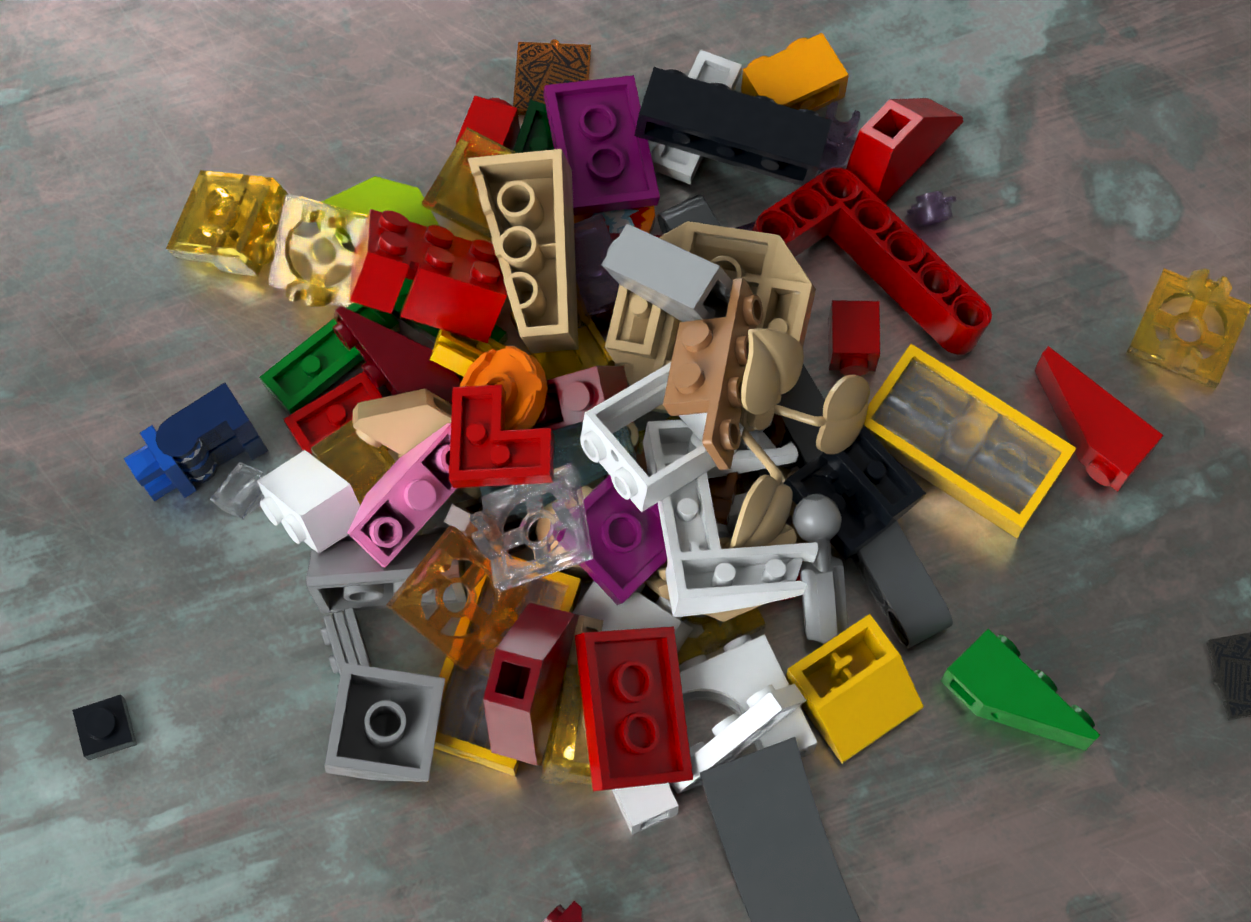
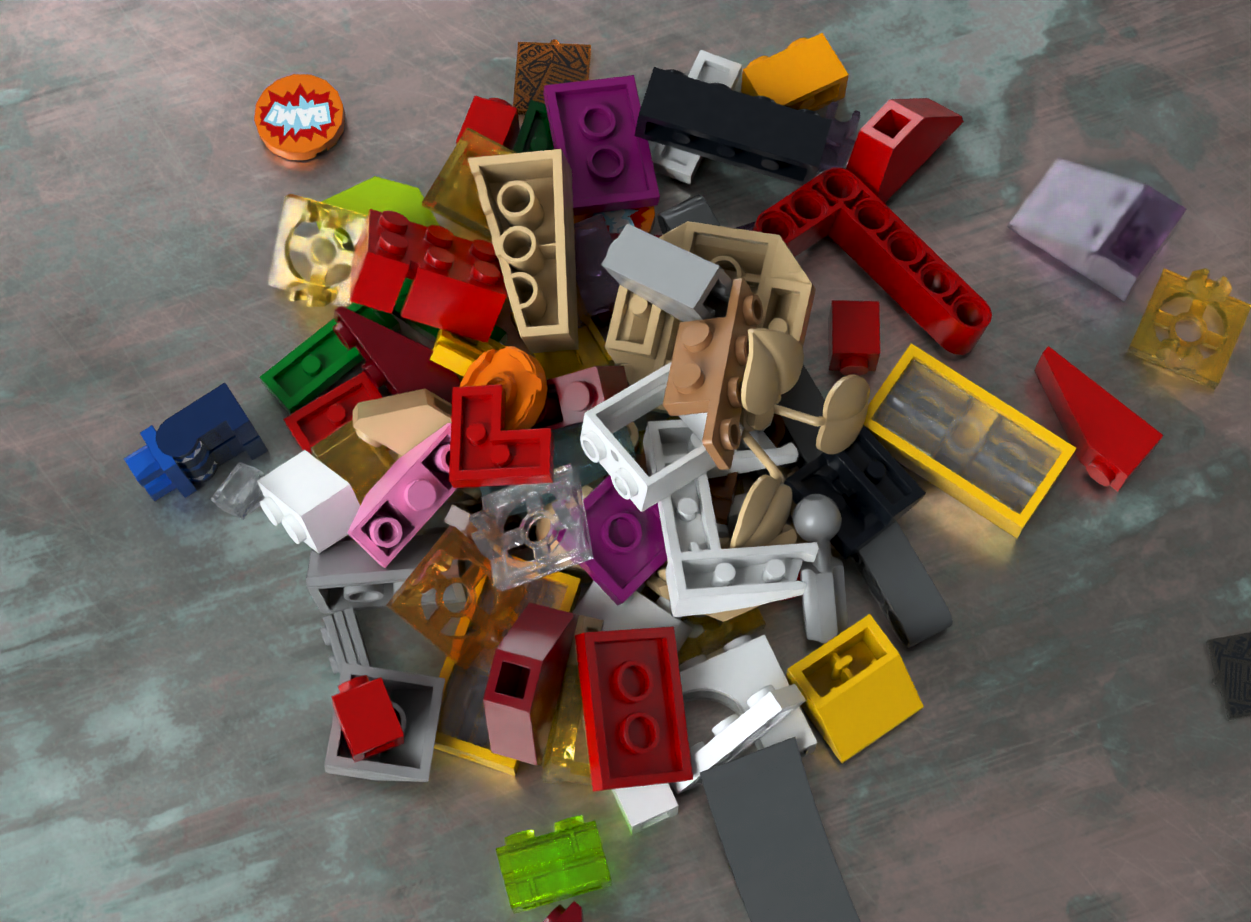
black plate [72,694,137,760] -> none
clear yellow plate [166,170,293,277] -> none
clear purple plate [907,191,957,226] -> none
green slope [940,629,1100,751] -> none
none -> tile [254,74,346,160]
none -> red brick [331,675,404,763]
none -> clear neon green brick [496,816,612,914]
none -> clear purple slope [1007,158,1187,301]

